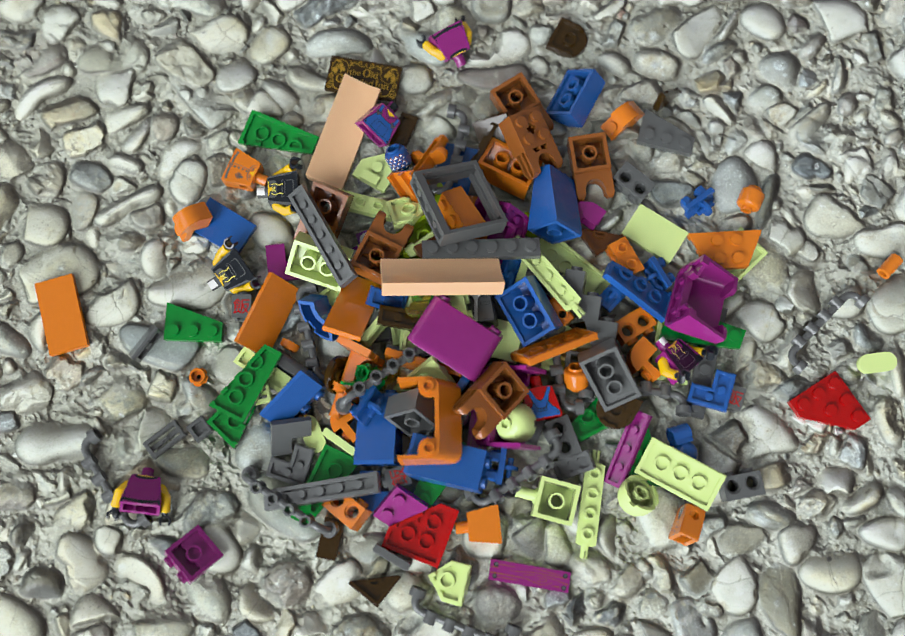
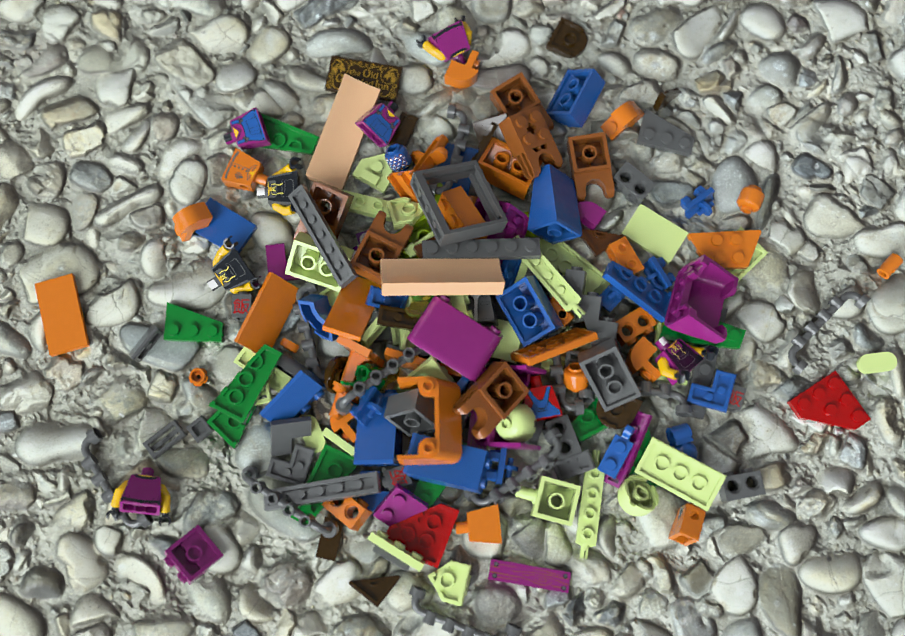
none -> torso [223,107,272,150]
none -> yellowish green plate [368,529,425,572]
none -> orange brick [445,50,481,89]
none -> blue plate [597,424,635,479]

